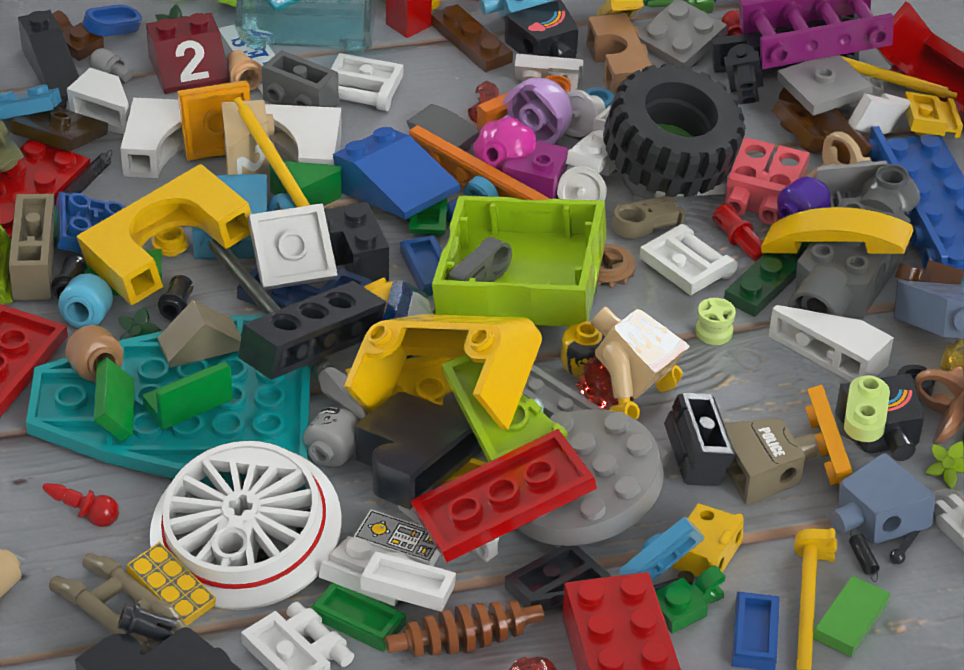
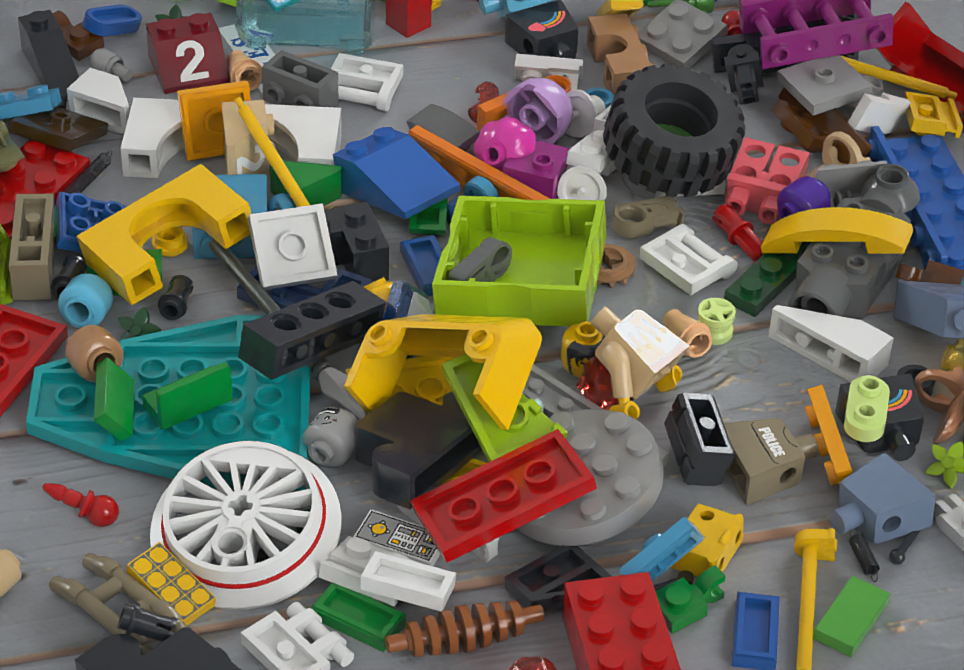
dark tan slope [158,299,241,368] -> none
reddish brown plate [431,4,513,73] -> none
none -> light nougat cone [662,309,712,358]

